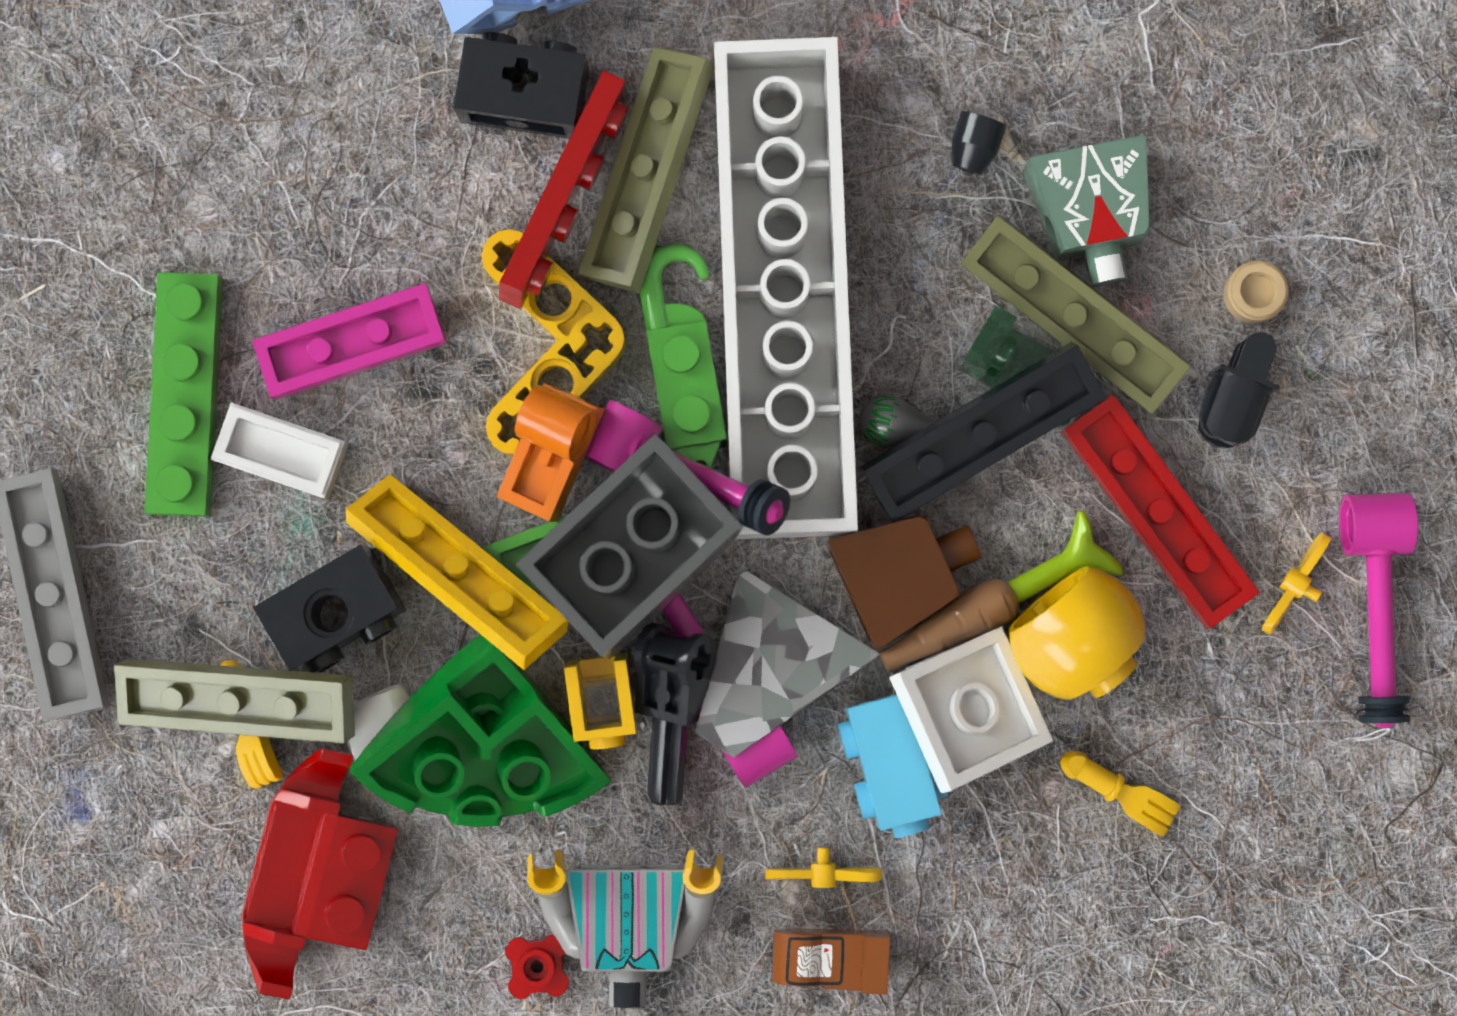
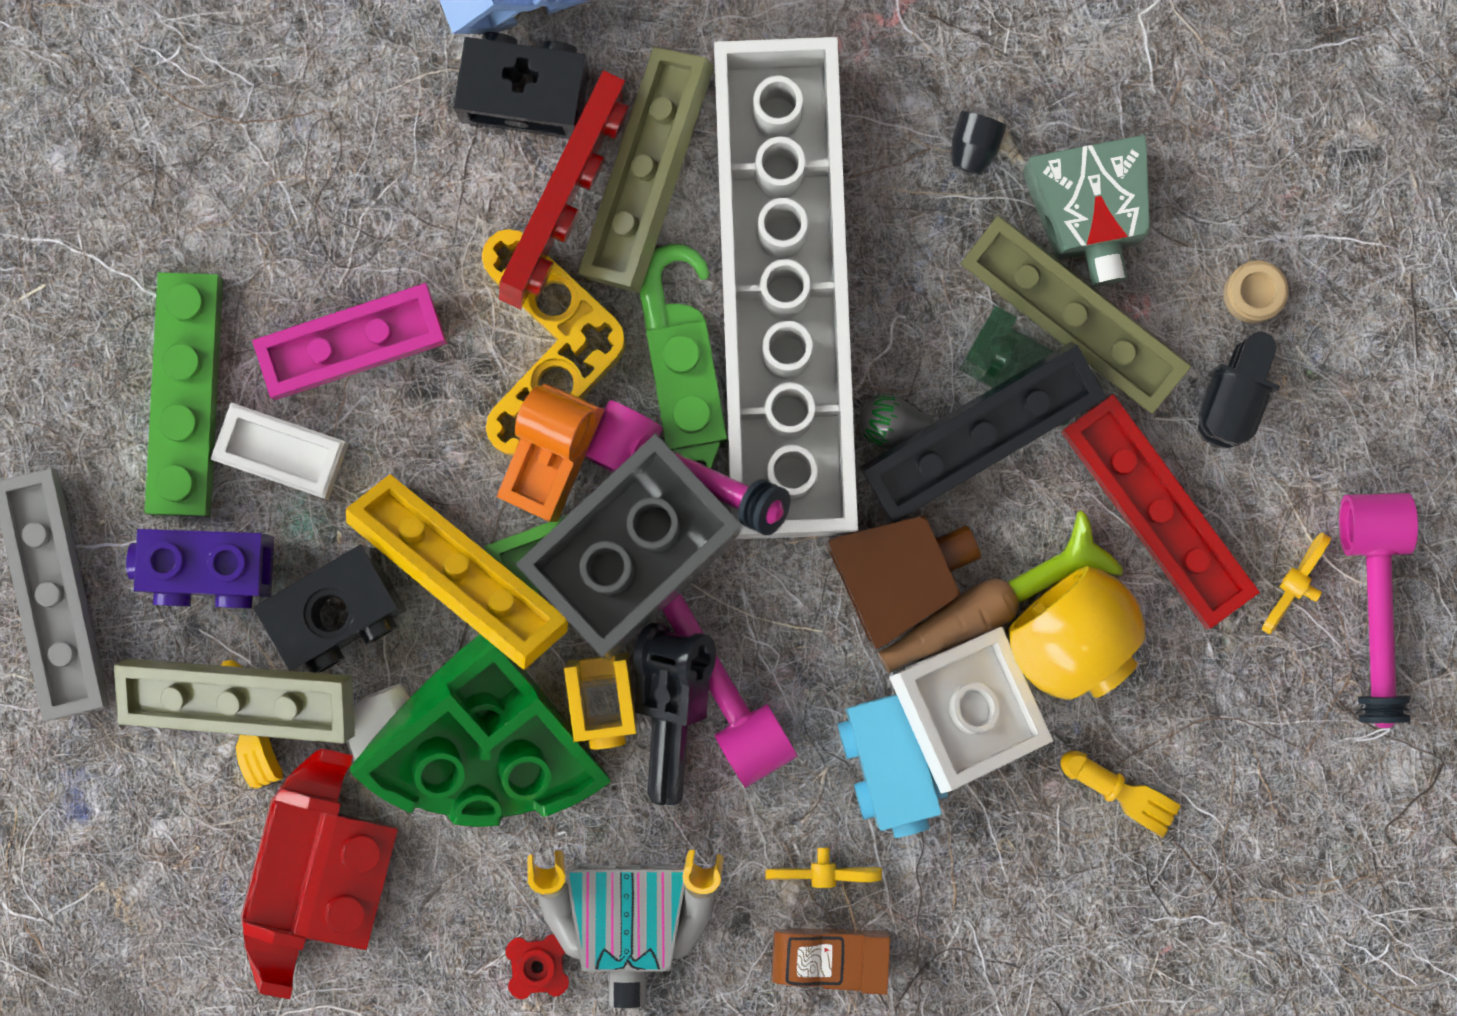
sticker [695,567,881,758] -> none
none -> dark purple brick [126,529,274,609]

